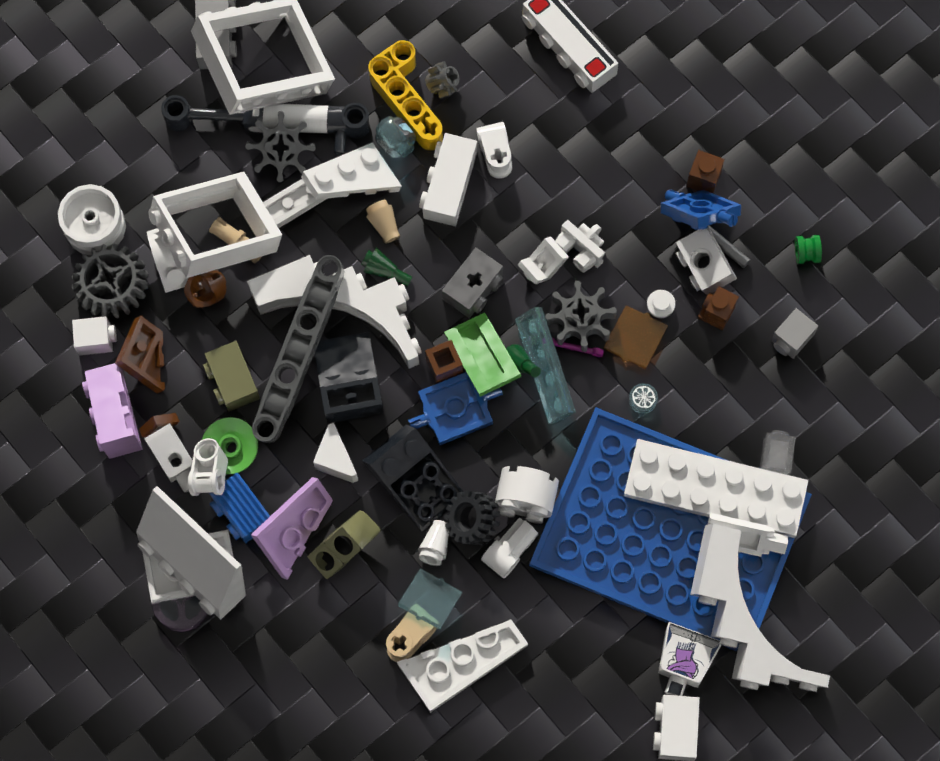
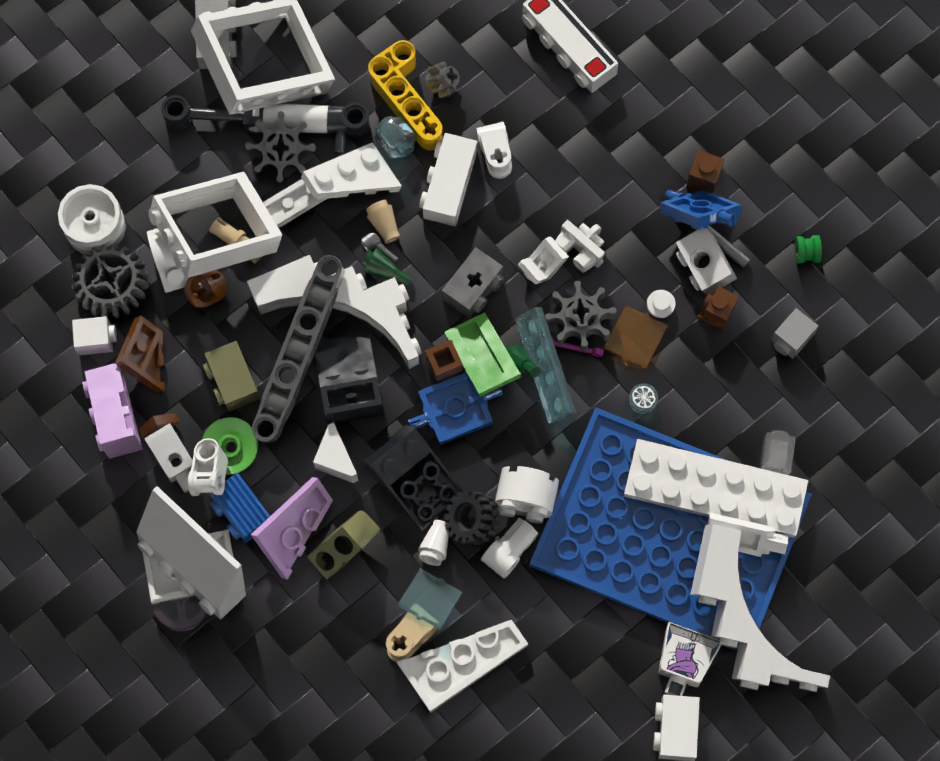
none -> flat silver hand [361,233,398,263]

